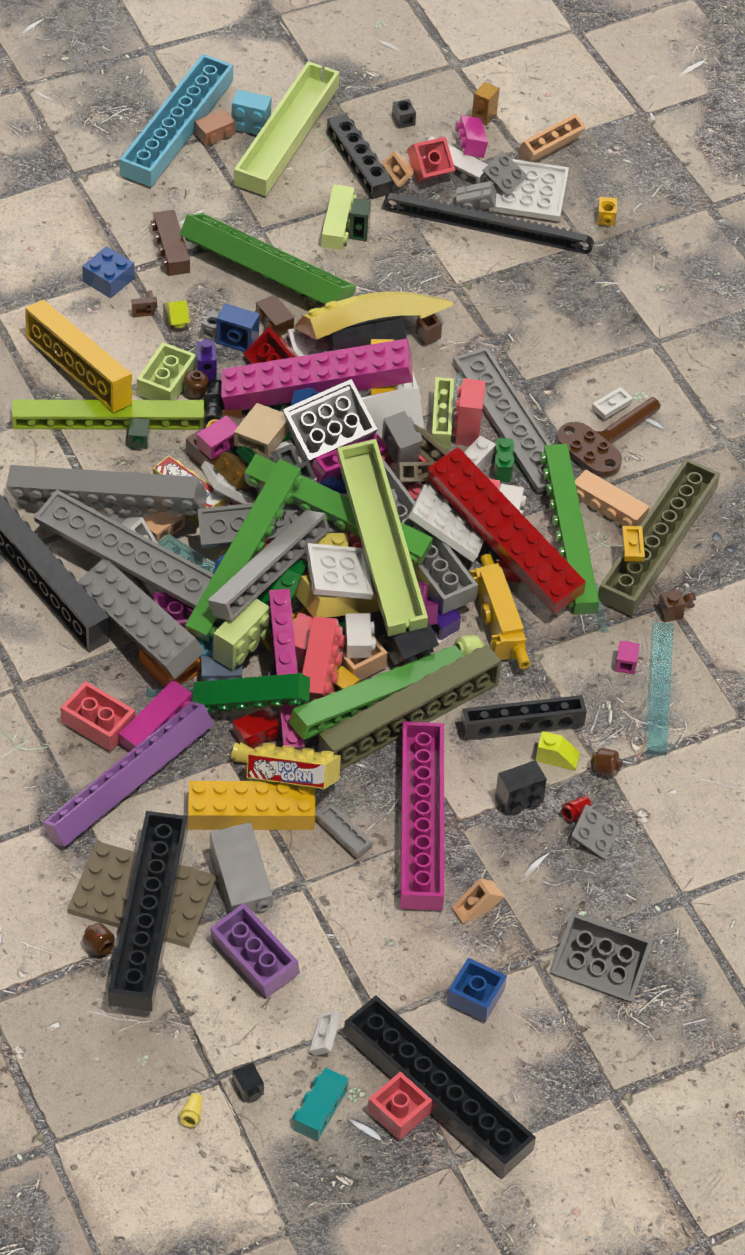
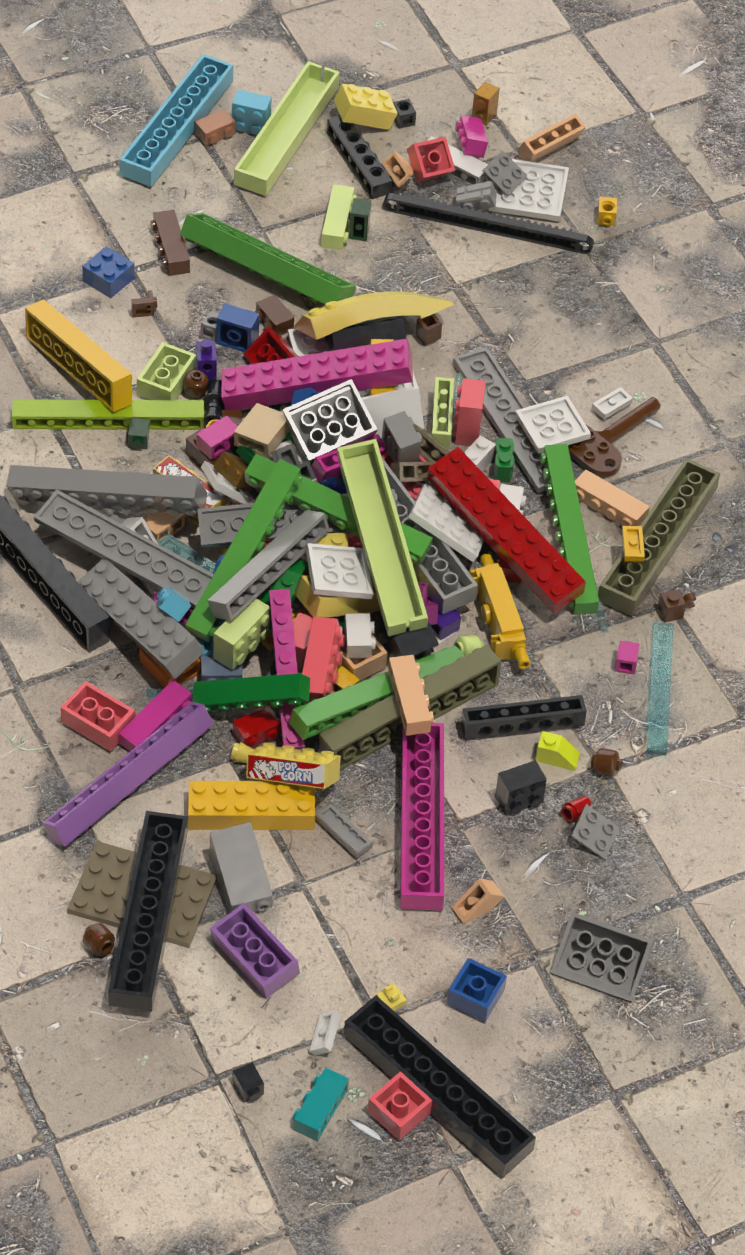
neon yellow slope [164,300,190,328] -> none
light yellow cone [179,1093,203,1127] -> none
none -> medium azure brick [157,585,191,622]
none -> light yellow brick [334,84,398,130]
none -> light yellow tile [376,984,407,1011]
none -> light nougat brick [388,655,434,736]
none -> white plate [515,396,591,454]

